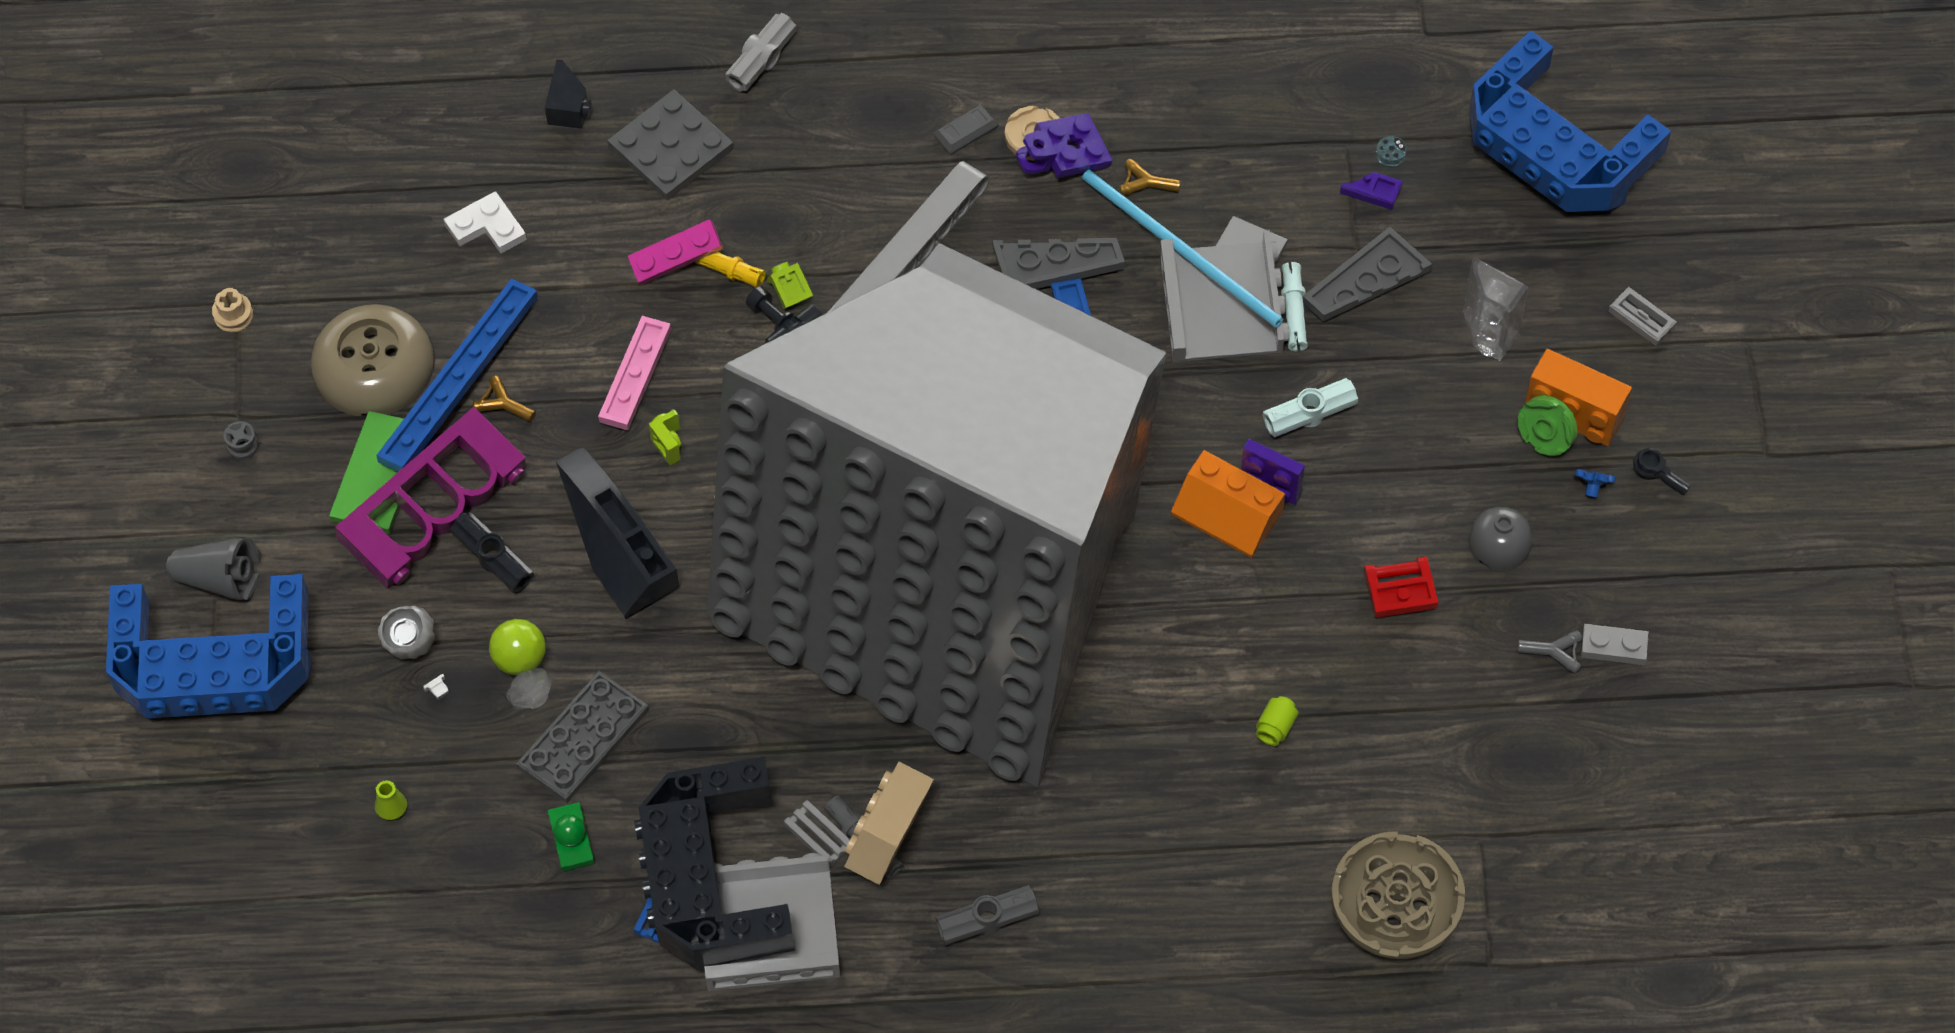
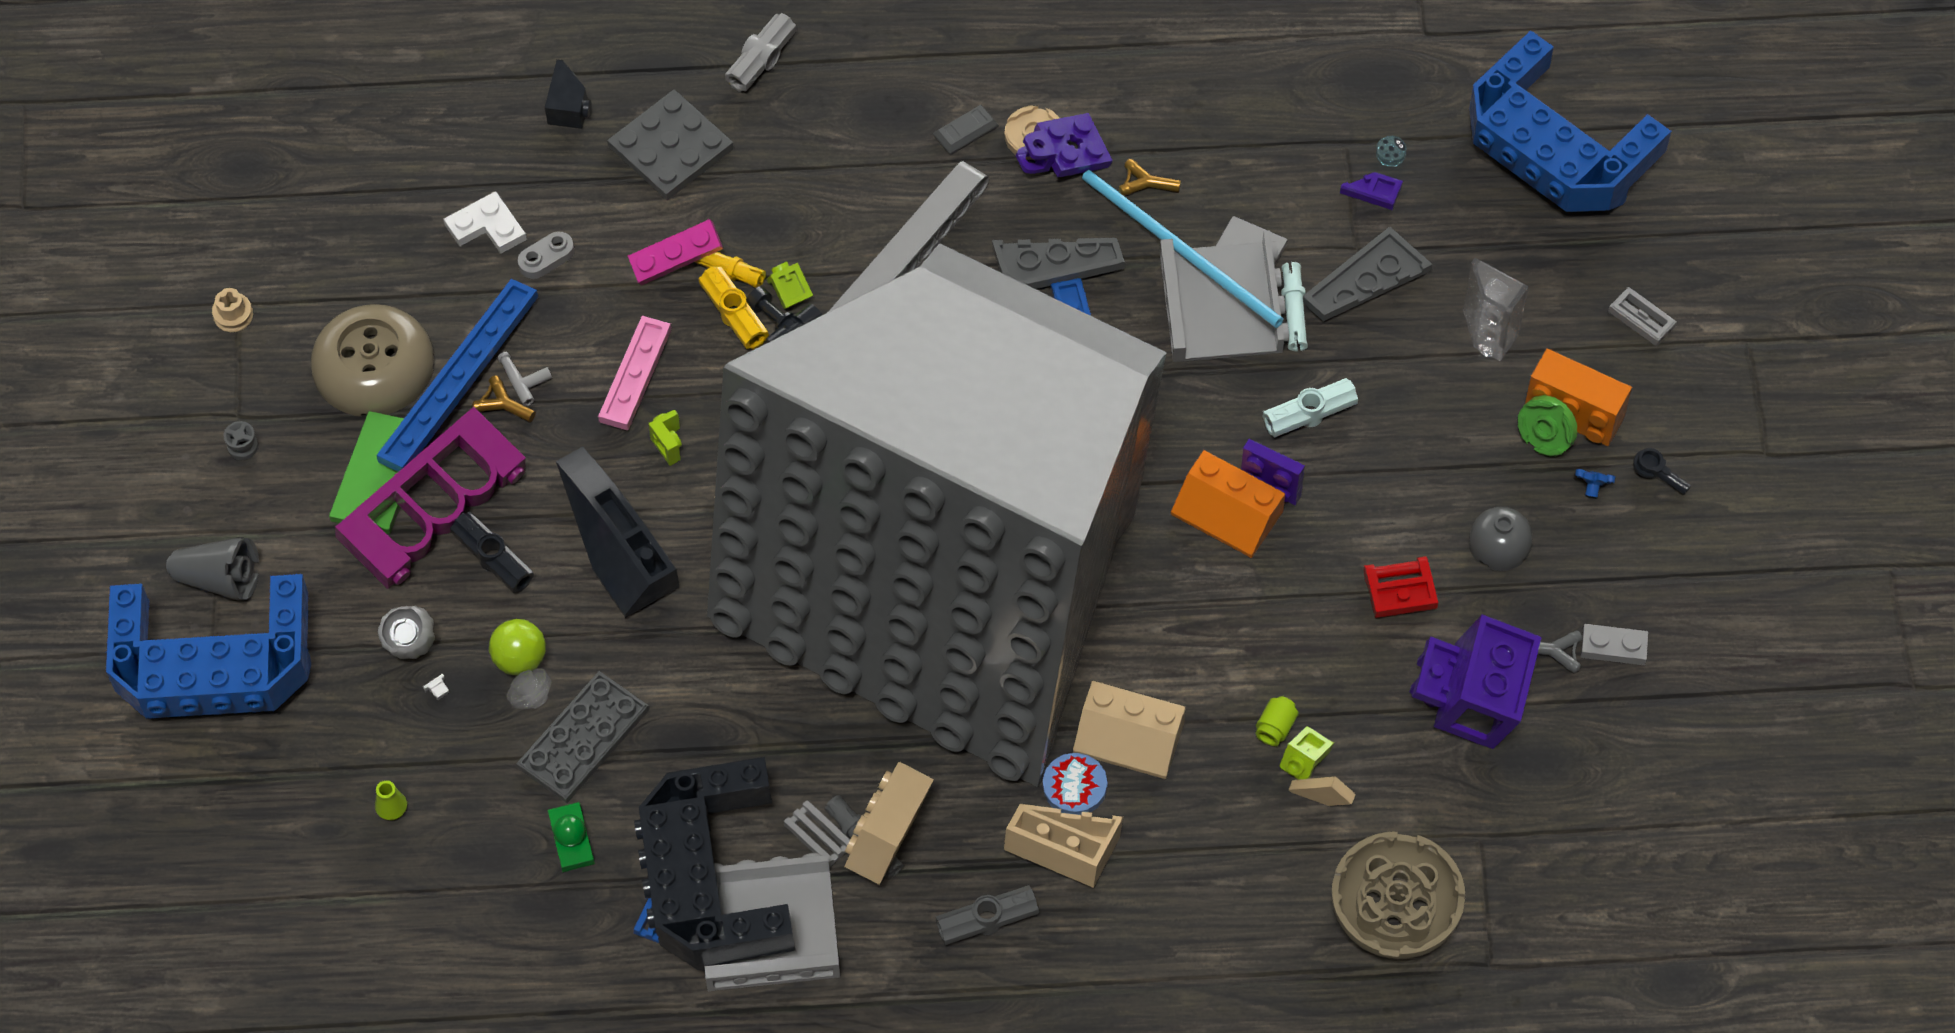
none -> light grey piece [498,352,552,406]
none -> light grey plate [518,232,574,279]
none -> yellow piece [699,266,769,349]
none -> tan wedge [1004,804,1123,888]
none -> tile [1043,753,1108,815]
none -> tan slope [1073,681,1185,779]
none -> lime bracket [1280,726,1334,780]
none -> tan tile [1289,777,1355,806]
none -> dark purple piece [1409,614,1541,749]

